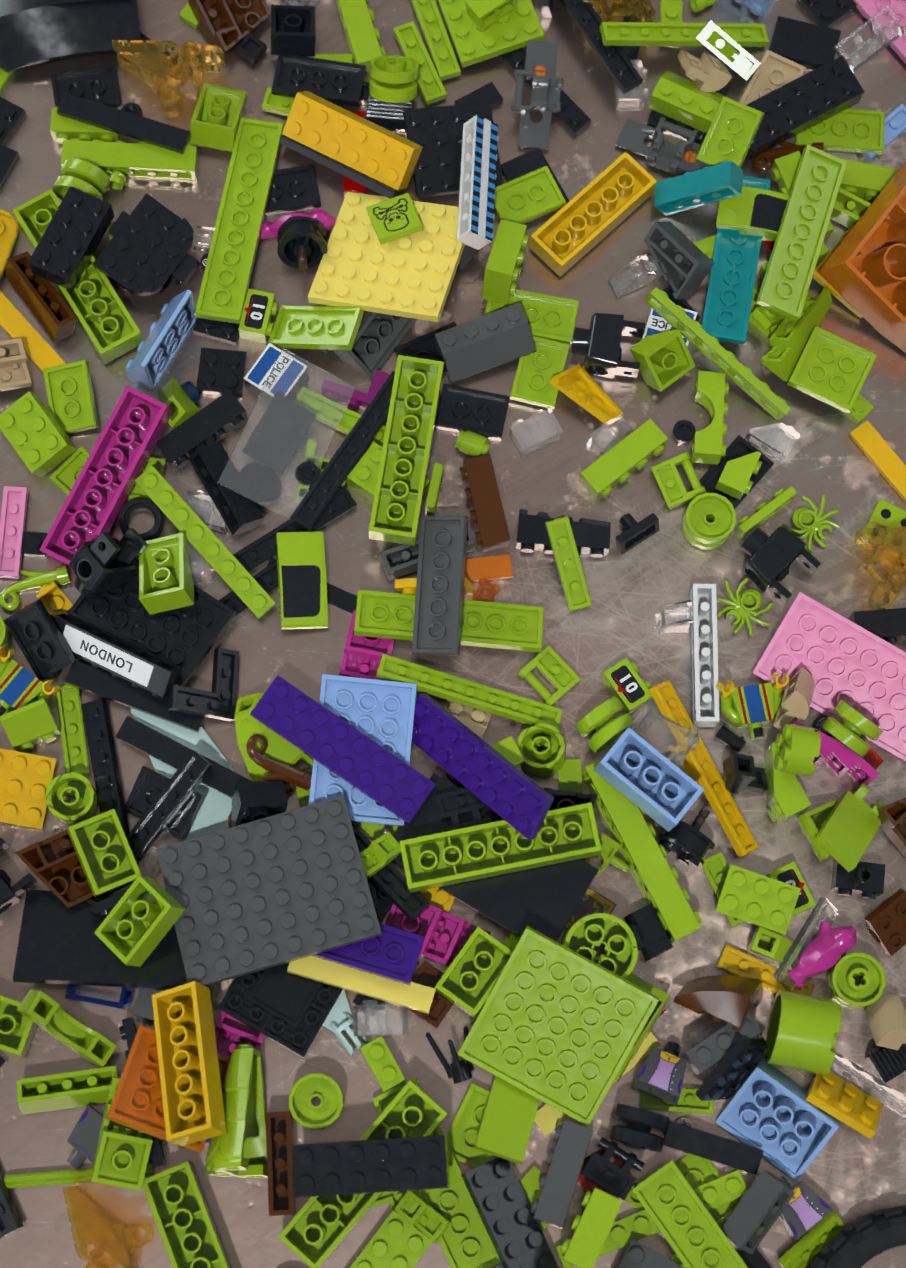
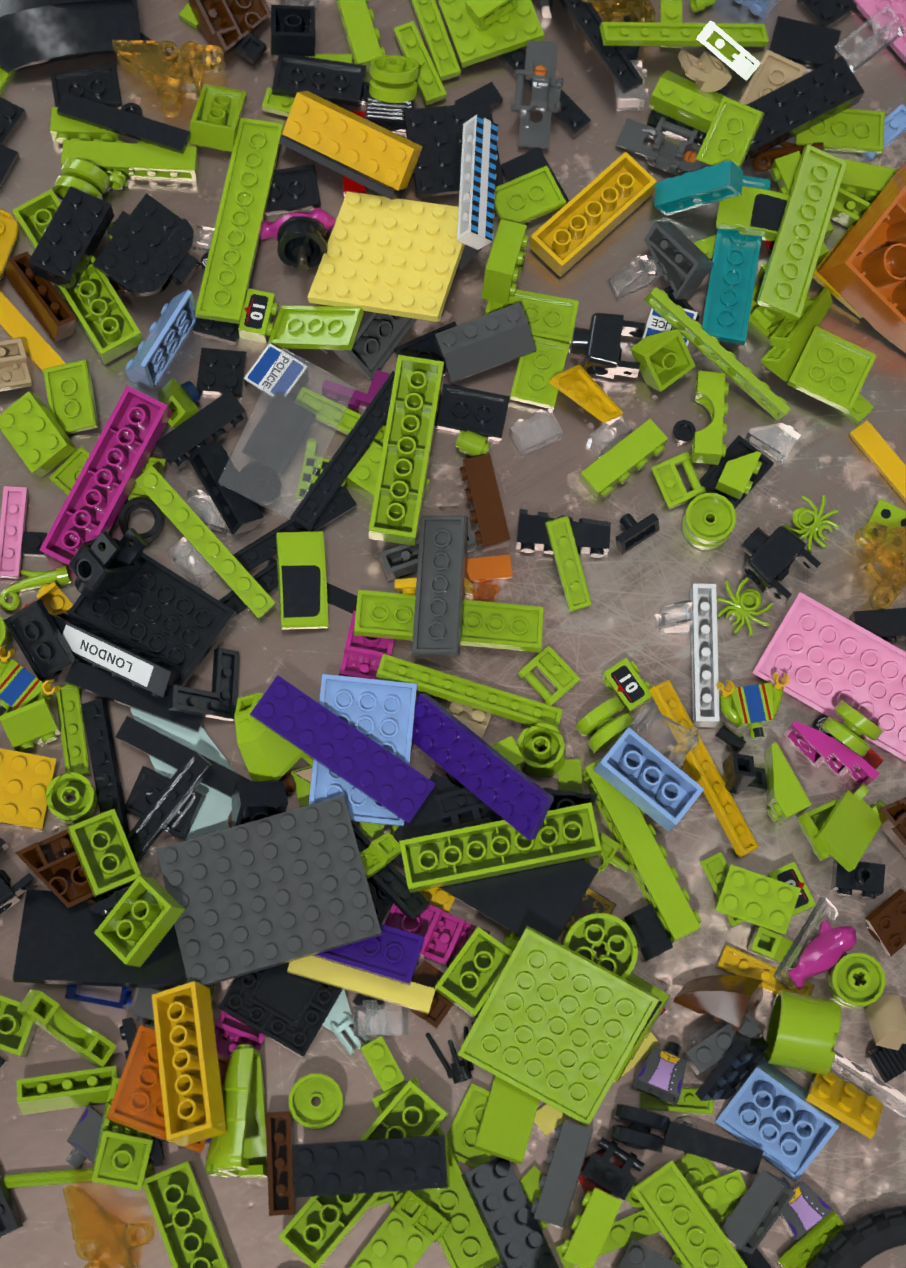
lime slope [139,532,194,615] -> none
reddish brown plant [246,734,312,791] -> none
black tile [295,462,319,486] -> none
lime tile [366,193,423,245] -> none
lime tile [425,463,443,516] -> none
black wheel [657,807,715,867] -> none
lime plate [735,486,797,539] -> none
tan brick [773,667,815,731] -> none
lime brick [774,724,821,776] -> none

